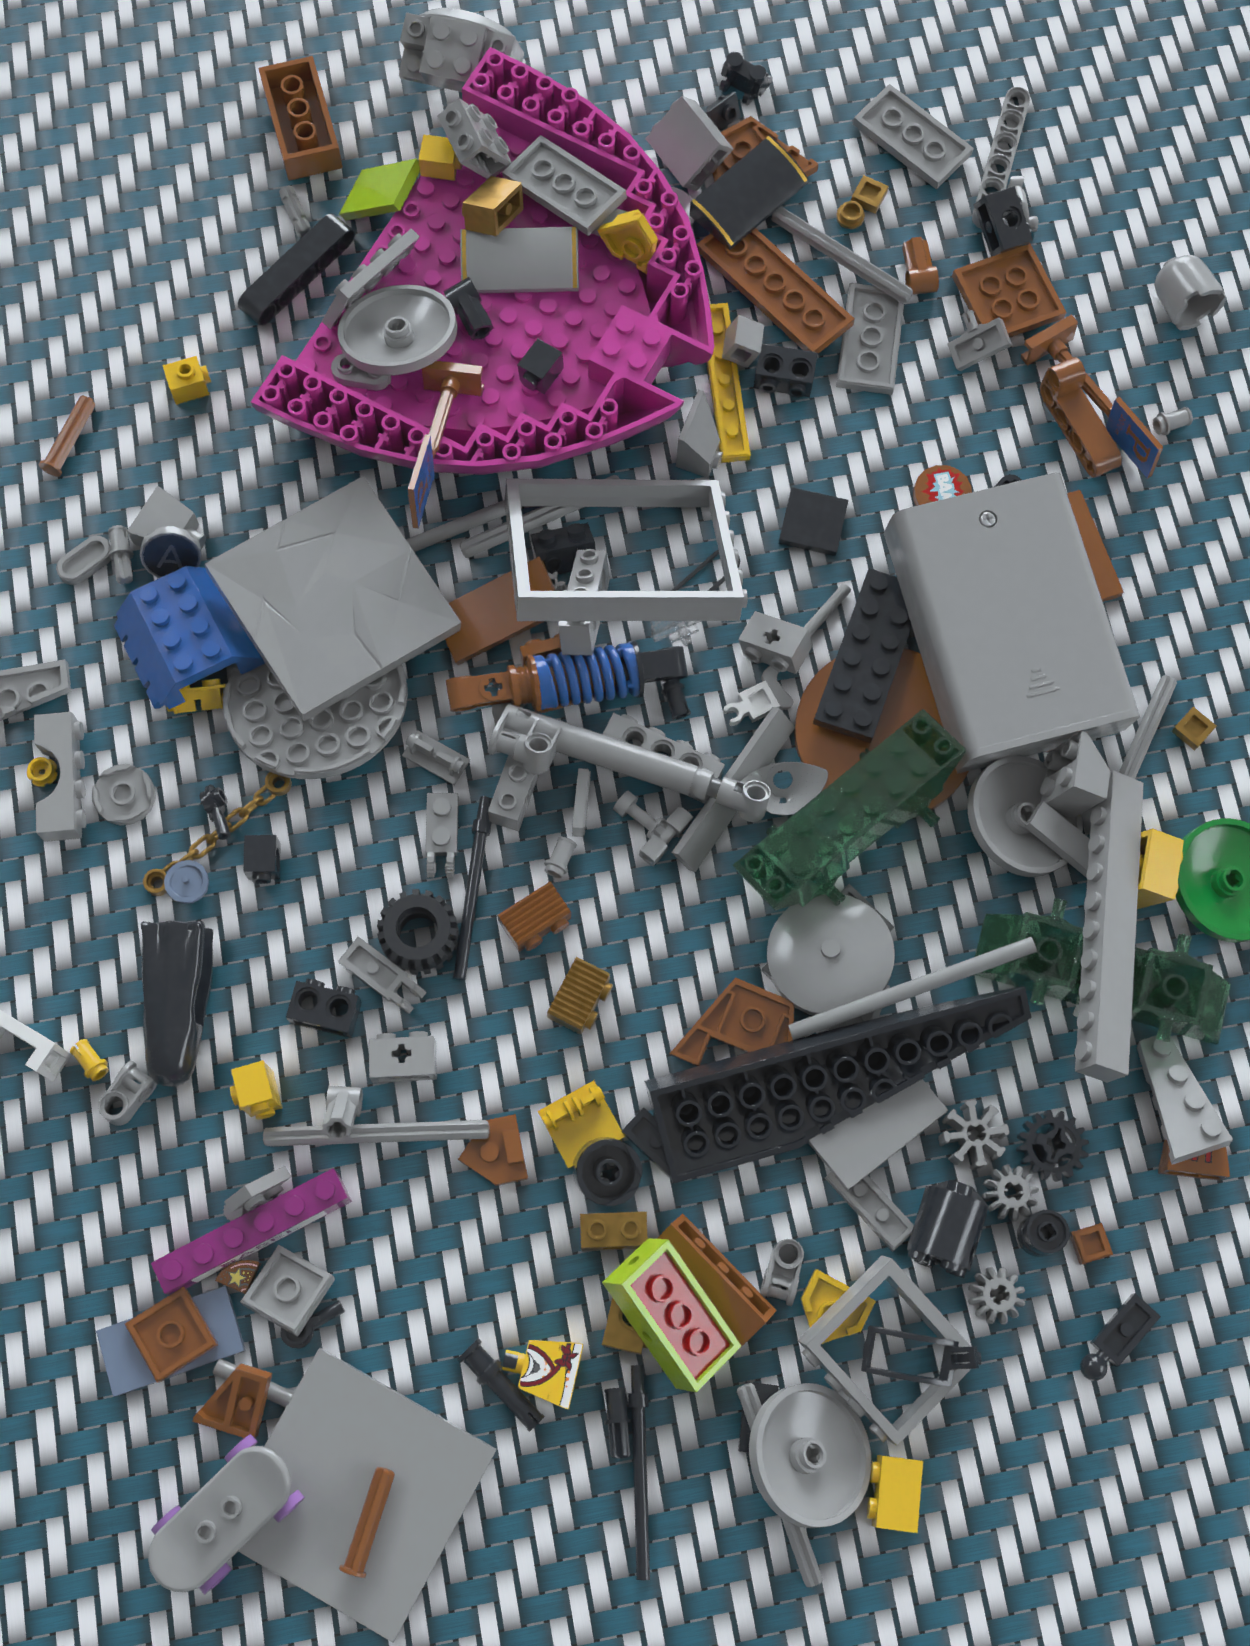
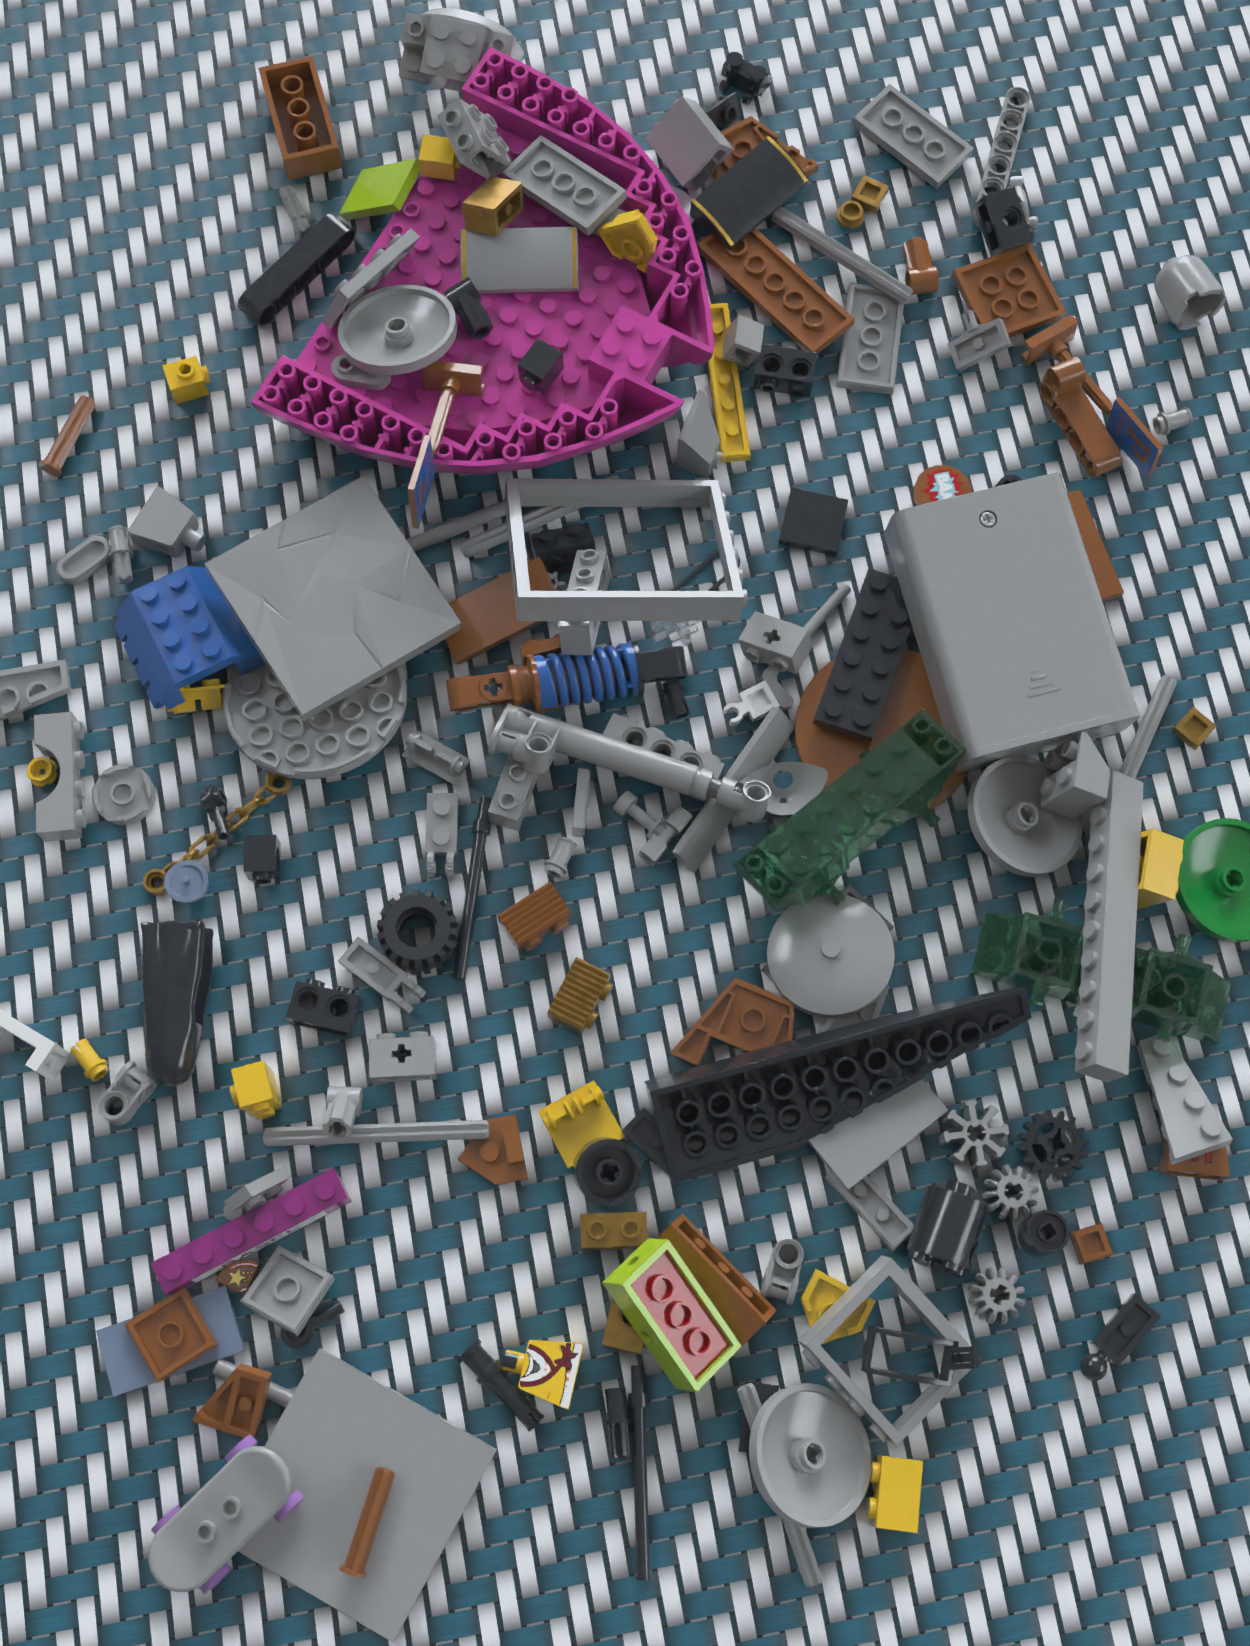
black tile [140,526,202,578] -> none
light grey piece [788,937,1037,1040] -> none
light grey tile [1024,801,1090,878] -> none

